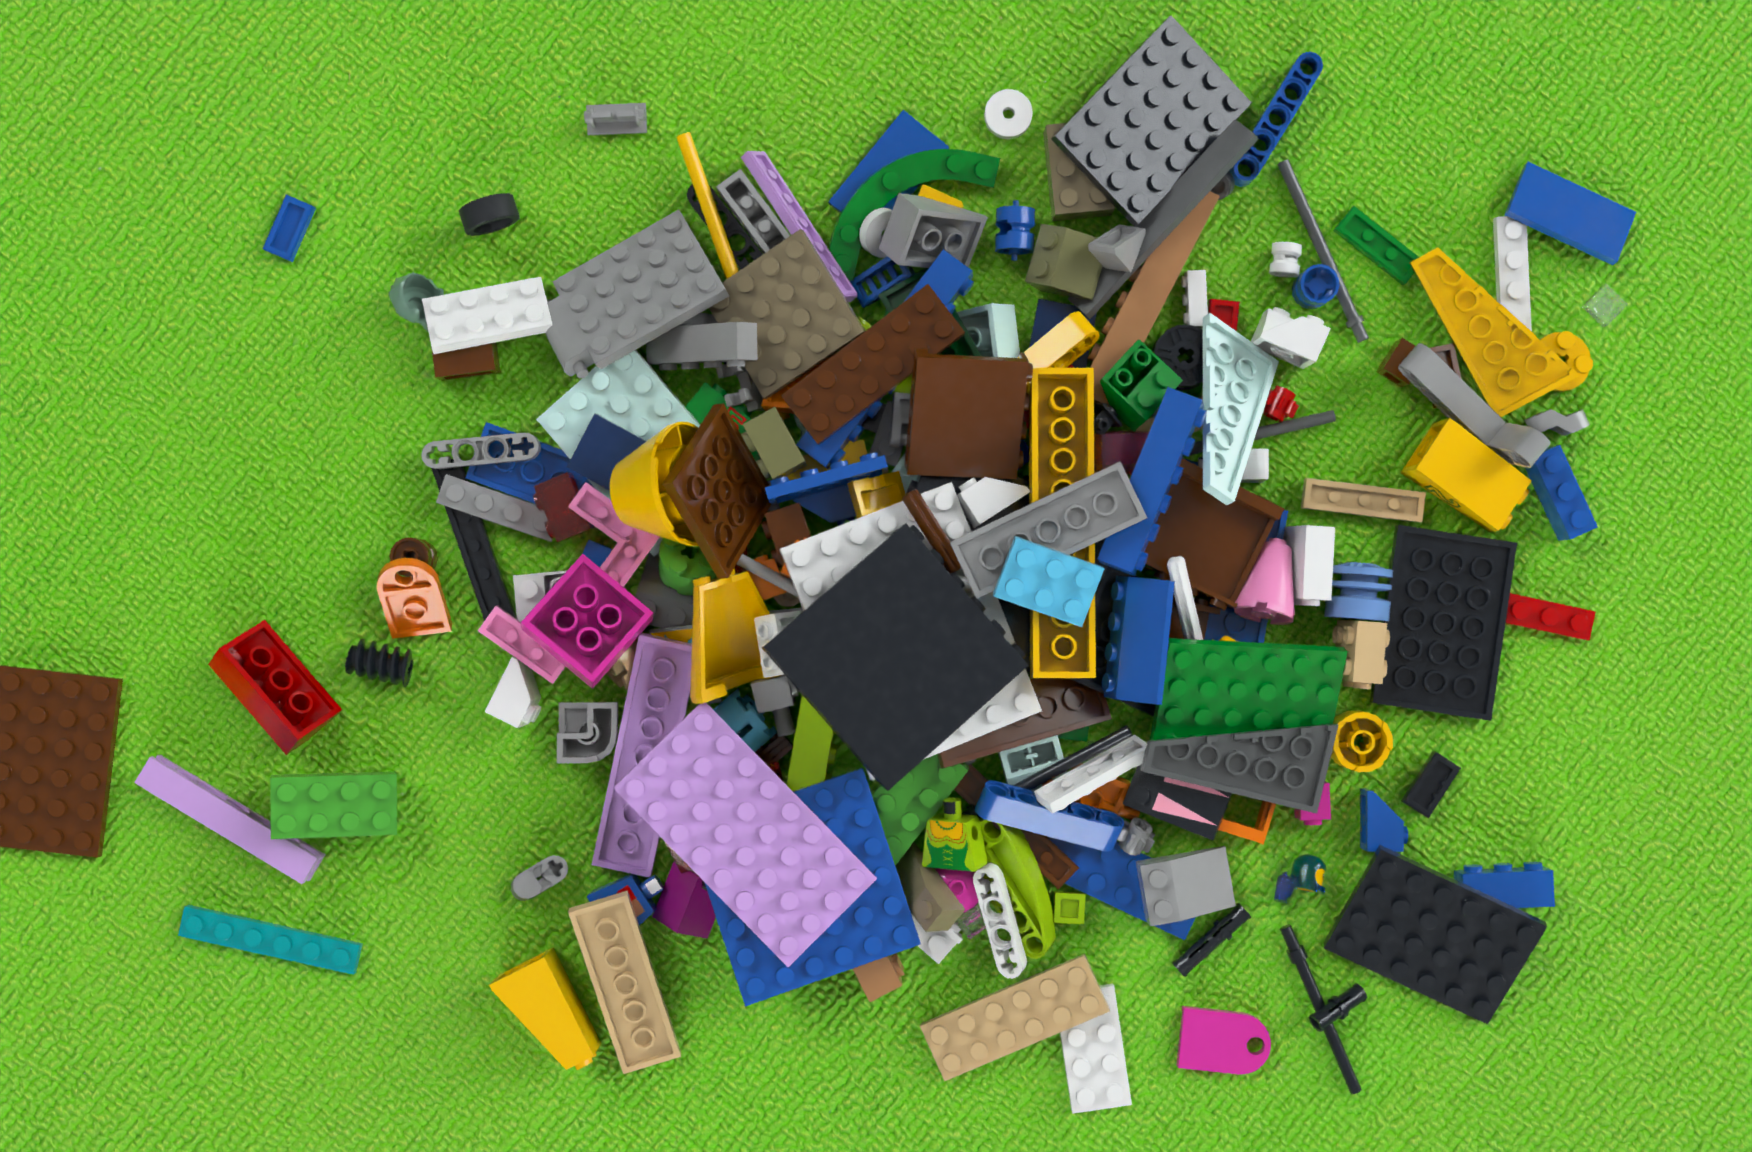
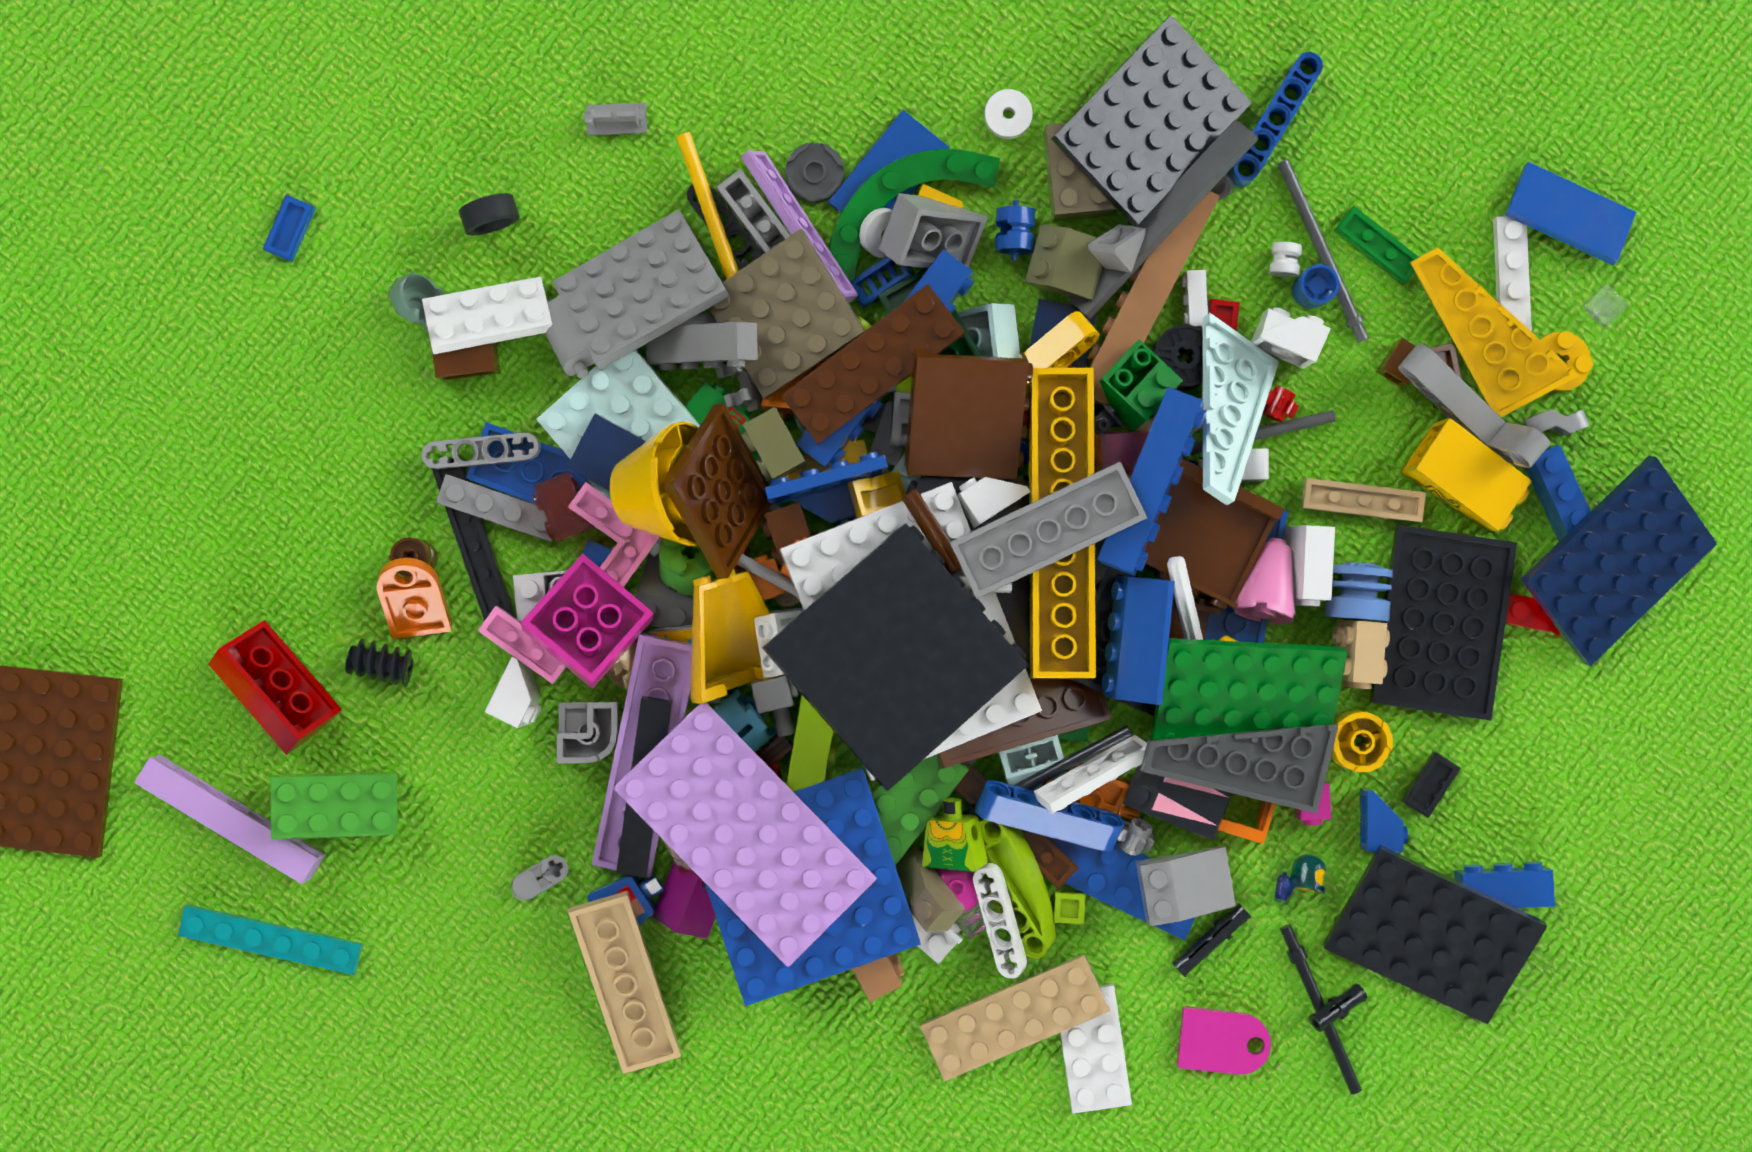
yellow slope [489,948,601,1070] -> none
medium azure plate [993,536,1104,627] -> none
none -> black tile [616,696,673,878]
none -> dark grey tile [785,142,844,203]
none -> dark blue plate [1520,455,1717,666]

